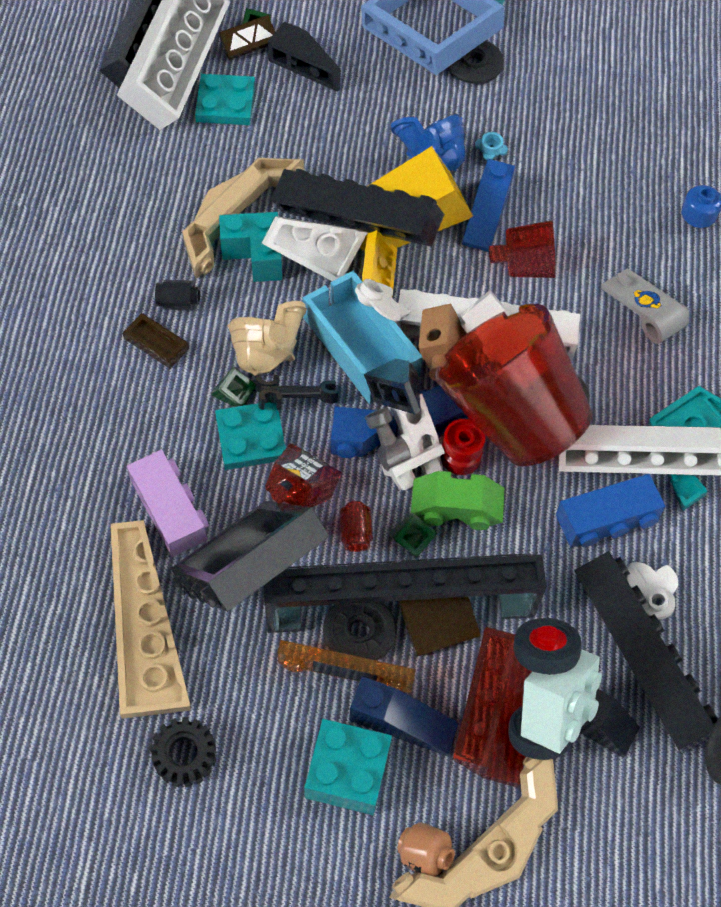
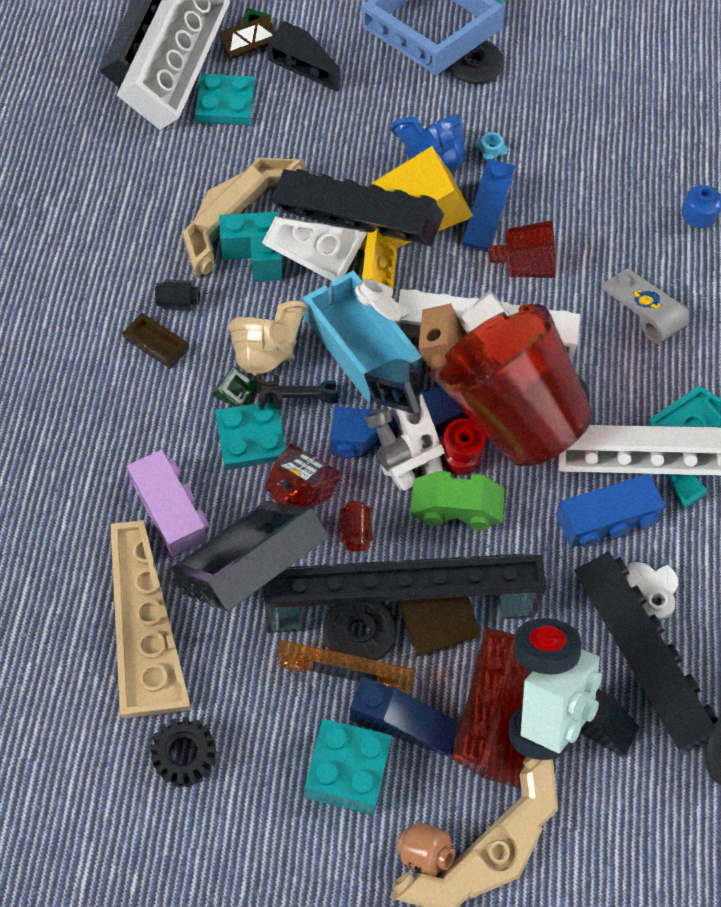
dark green slope [389,512,438,558] -> none

